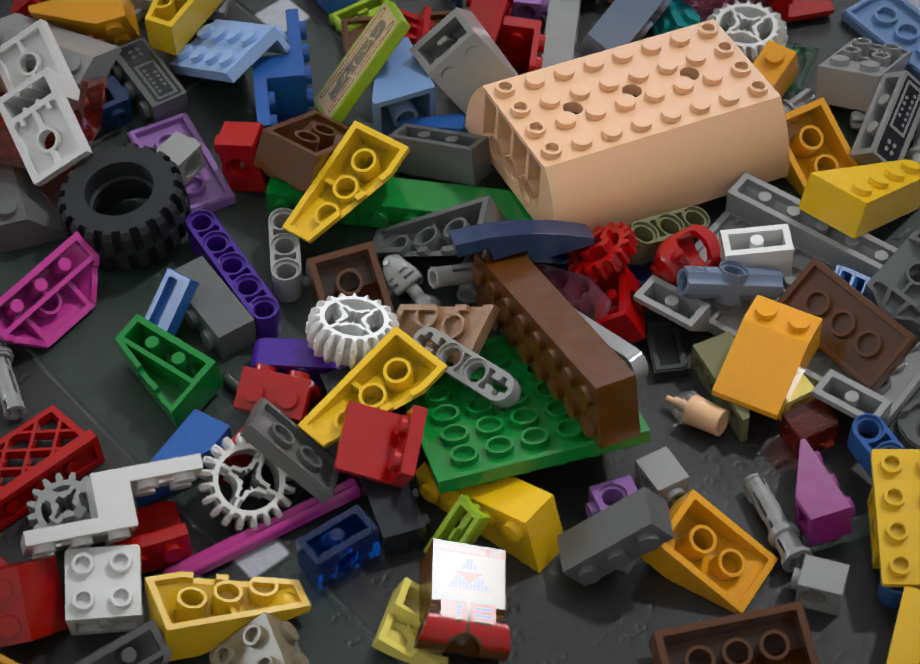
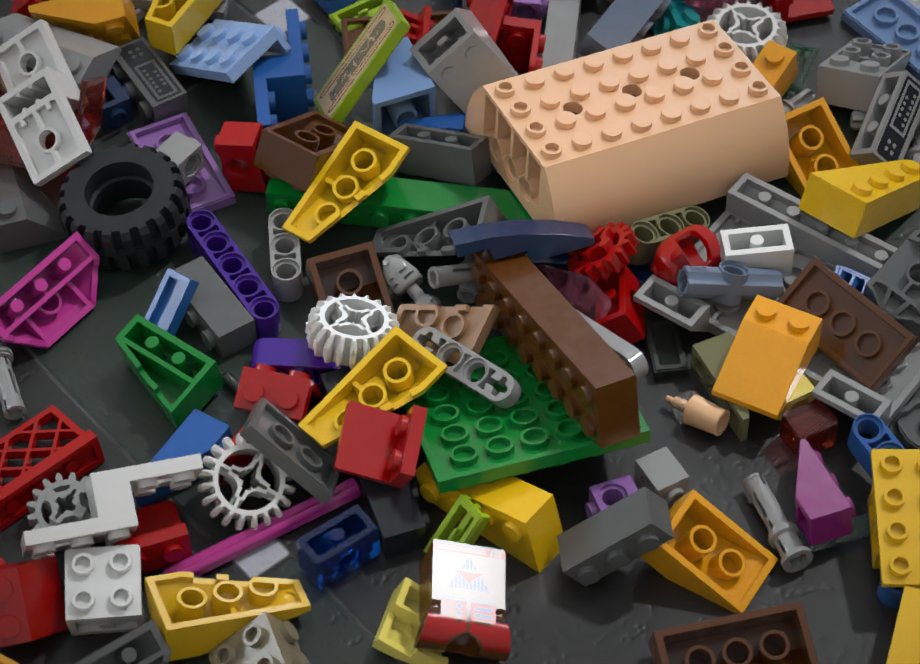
light grey brick [790,555,850,616] -> none

